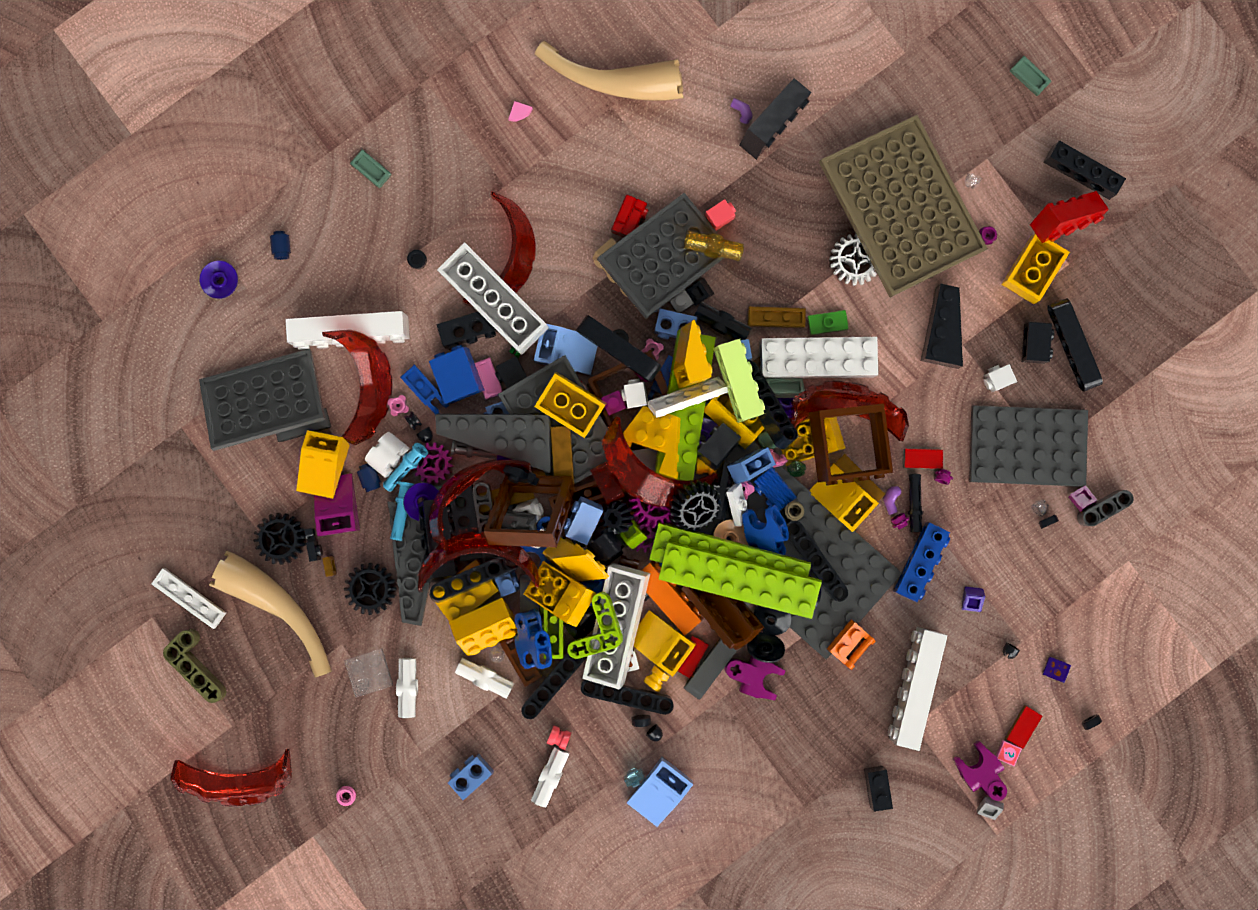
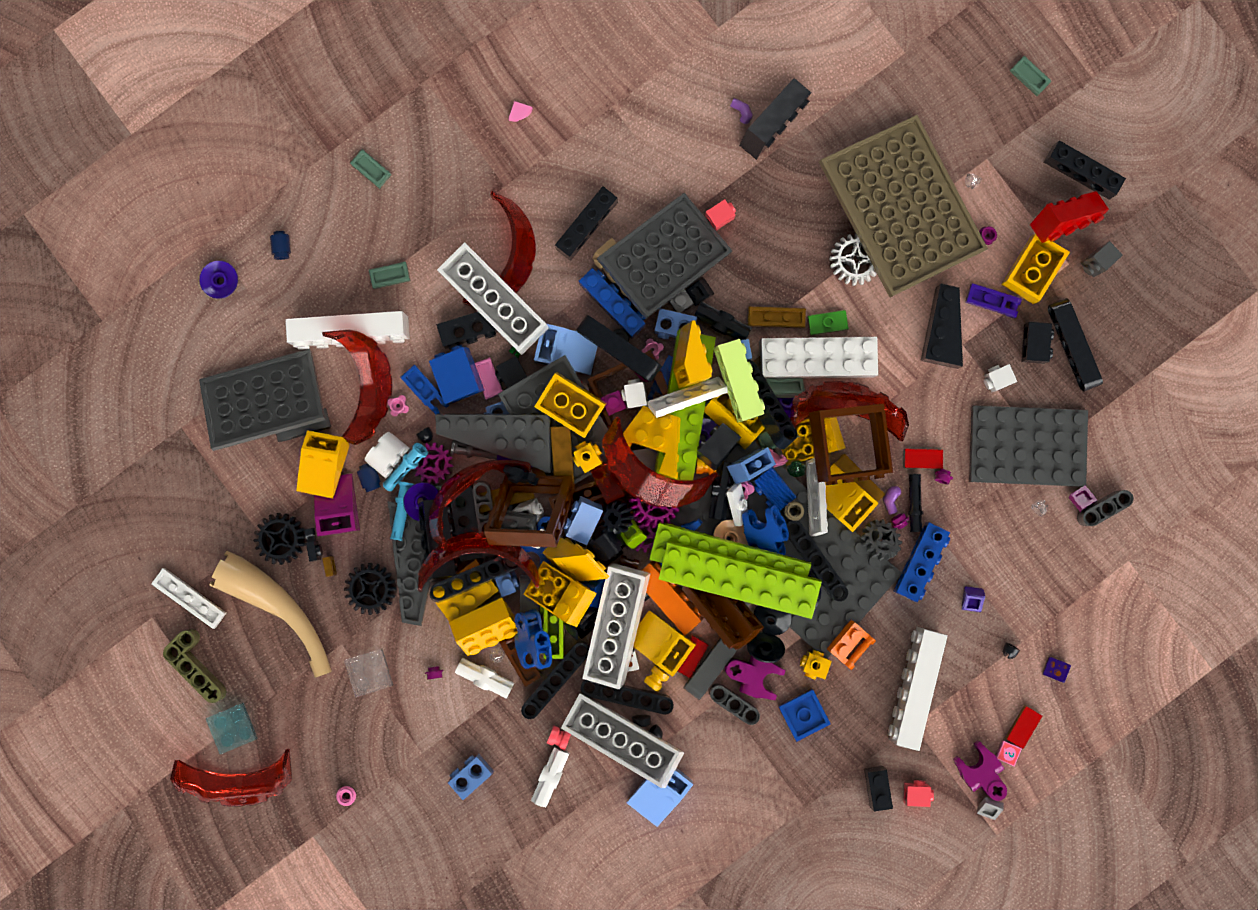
white piece [396,658,418,718] -> none
black bush [404,411,422,430] -> none
black tile [407,250,427,270] -> none
tan brick [535,41,684,101] -> none
lime beam [567,592,623,659] -> none
red brick [611,195,649,238] -> none
clear light blue plate [624,768,645,788] -> none
black gear [669,480,722,532] -> none
clear yellow piece [684,230,744,261] -> none
black tile [1038,515,1059,529] -> none
black tile [1082,714,1102,730] -> none
none -> clear light blue plate [206,703,258,754]
none -> sand green tile [369,262,411,289]
none -> magenta plate [425,666,444,680]
none -> black brick [555,186,618,261]
none -> white brick [561,694,684,788]
none -> yellow brick [572,441,603,473]
none -> blue brick [579,268,646,339]
none -> dark grey beam [709,684,760,725]
none -> blue tile [778,689,831,742]
none -> yellow brick [800,650,832,680]
none -> white plate [806,458,828,536]
none -> dark grey gear [860,519,902,561]
none -> coral brick [903,780,934,807]
none -> dark purple plate [965,283,1022,318]
none -> dark grey brick [1081,241,1123,277]

